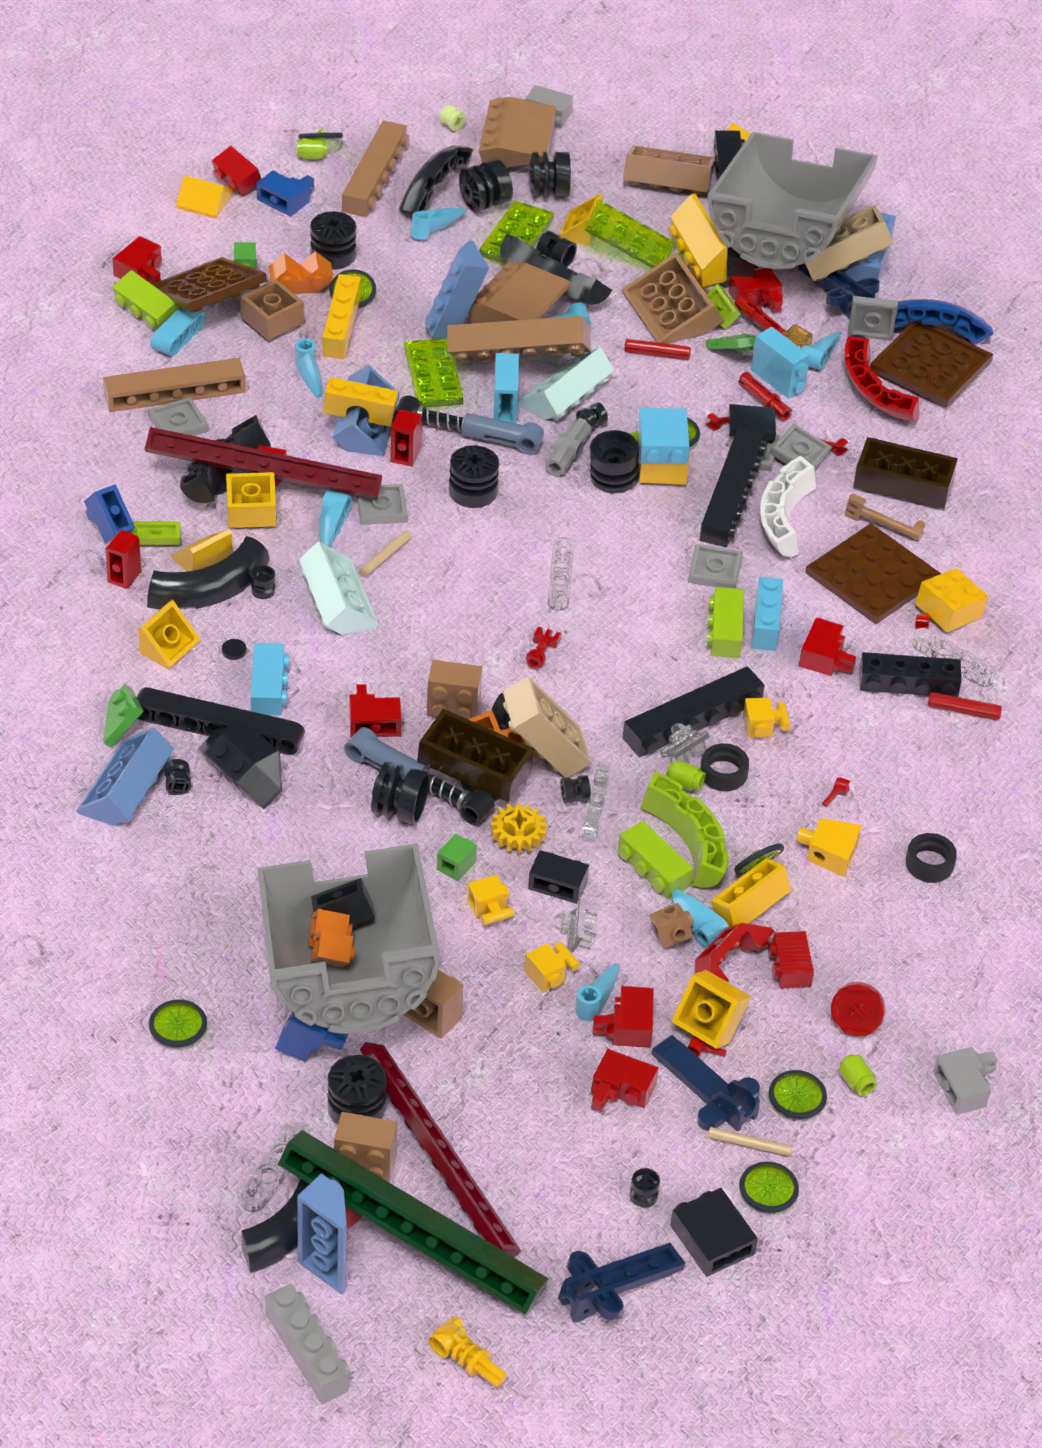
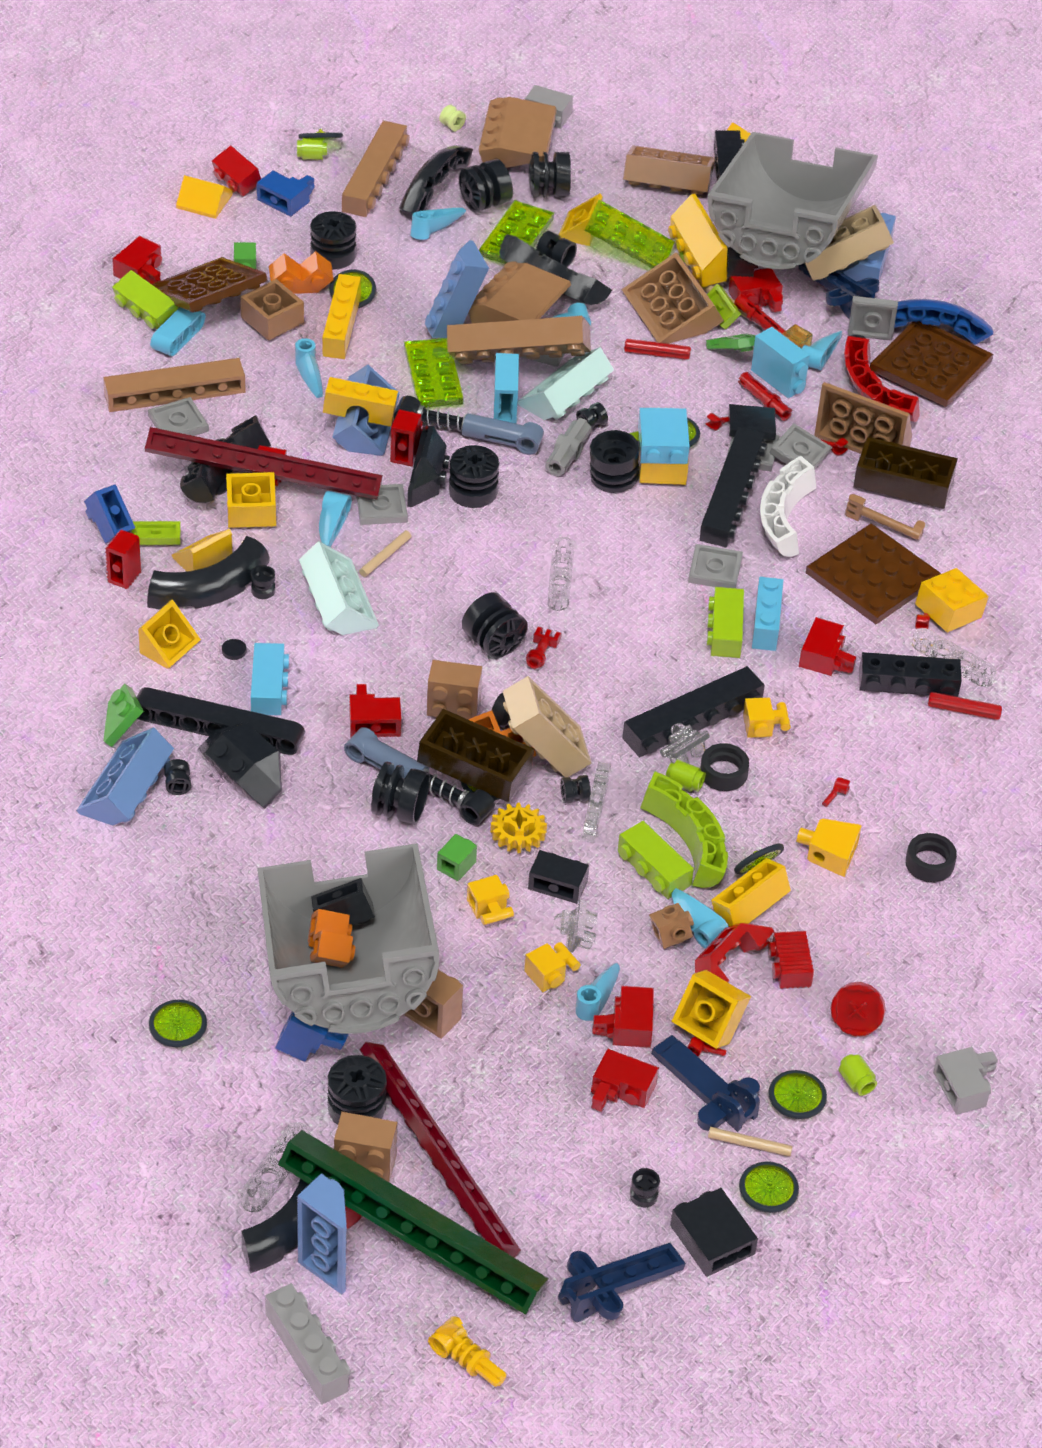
none -> black wedge [407,426,450,507]
none -> black wheel [462,592,528,659]
none -> medium nougat slope [814,382,912,454]

